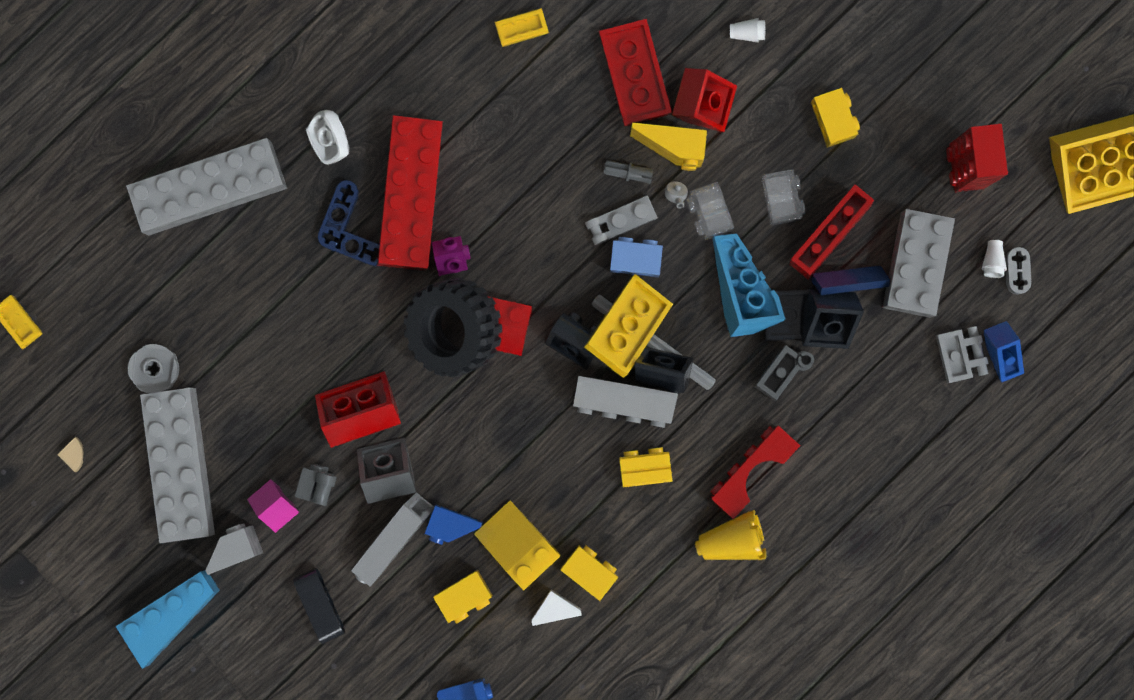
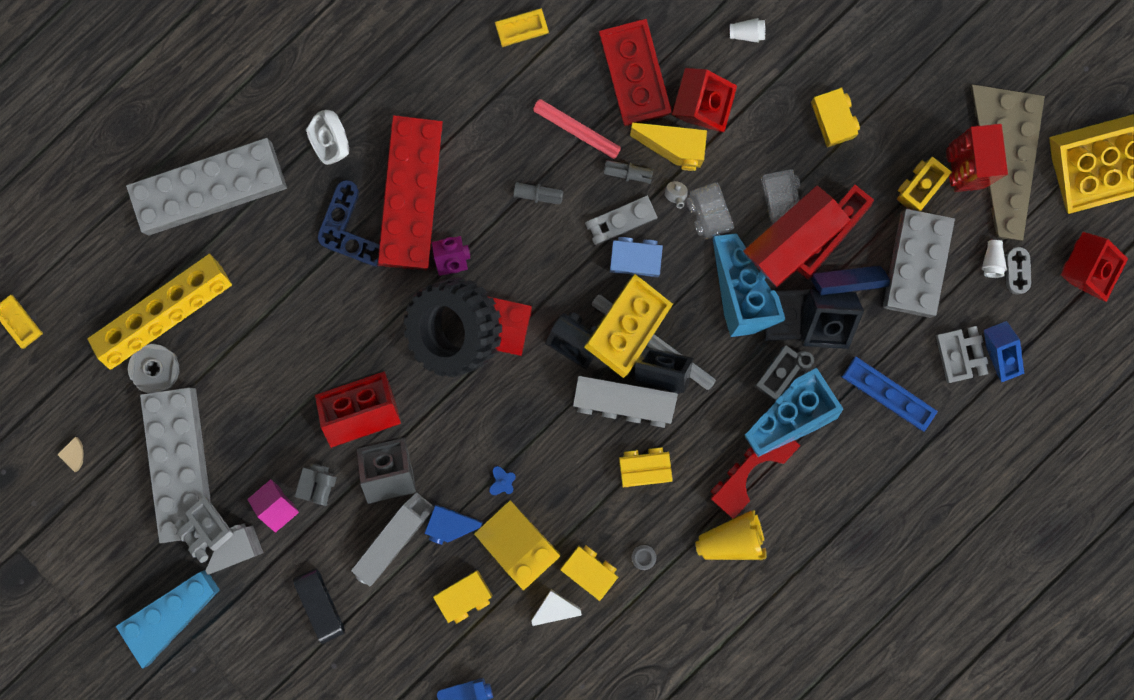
none -> yellow brick [87,254,232,370]
none -> light grey plate [175,497,234,563]
none -> blue piece [489,466,516,495]
none -> dark grey axle [514,182,563,204]
none -> coral axle [533,99,621,159]
none -> flat silver plate [631,545,656,570]
none -> red slope [743,186,851,287]
none -> dark azure wedge [745,368,843,457]
none -> blue tile [841,356,938,432]
none -> yellow brick [897,157,952,211]
none -> dark tan wing [970,85,1045,241]
none -> red slope [1061,232,1128,302]

